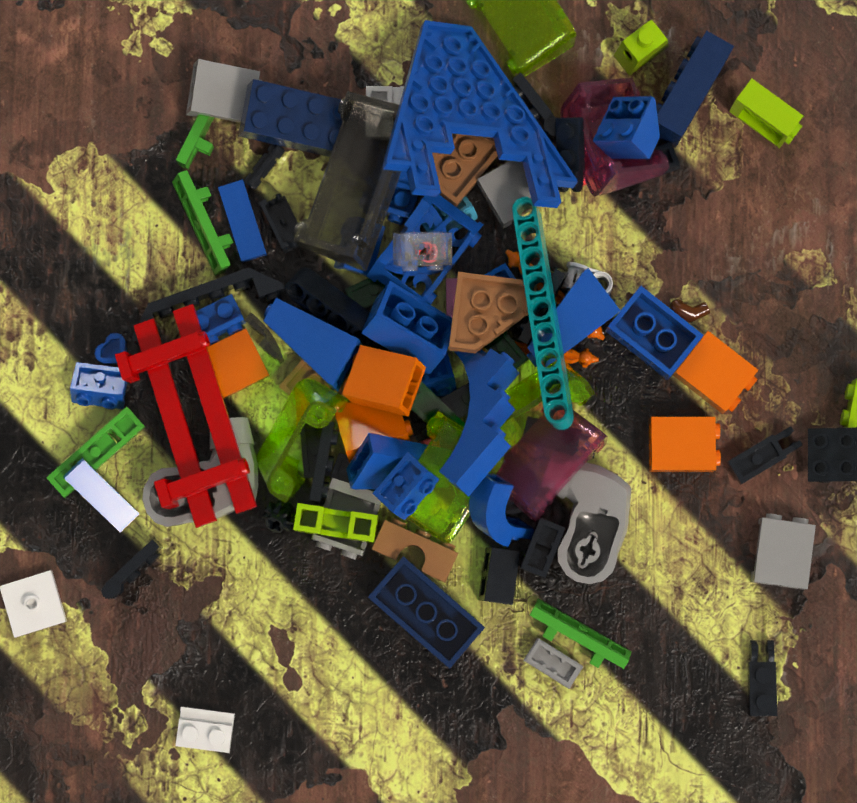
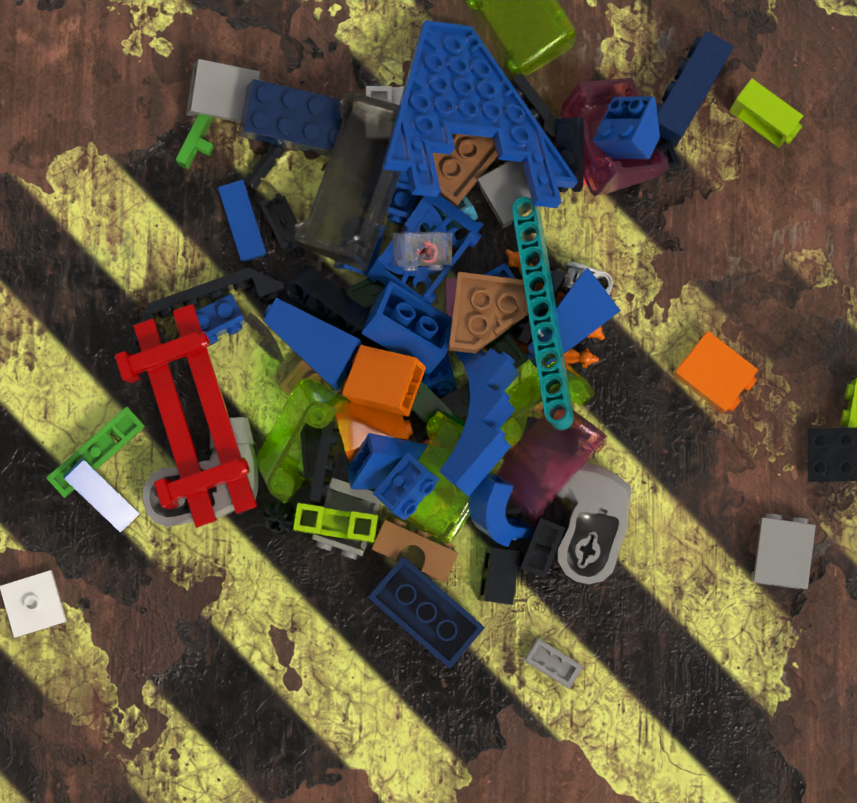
blue bracket [70,362,127,410] -> none
blue tile [95,333,127,364] -> none
black hinge [101,539,163,599] -> none
bright green hinge [172,170,233,276] -> none
white plate [175,707,235,753] -> none
orange tile [207,328,270,399] -> none
bright green hinge [530,599,632,669] -> none
blue brick [605,286,704,380] -> none
lime torso [614,20,669,76] -> none
orange brick [649,417,721,472] -> none
reddish brown arm [670,299,710,323] -> none
black hinge [726,426,803,485] -> none
black hinge [748,640,777,716] -> none

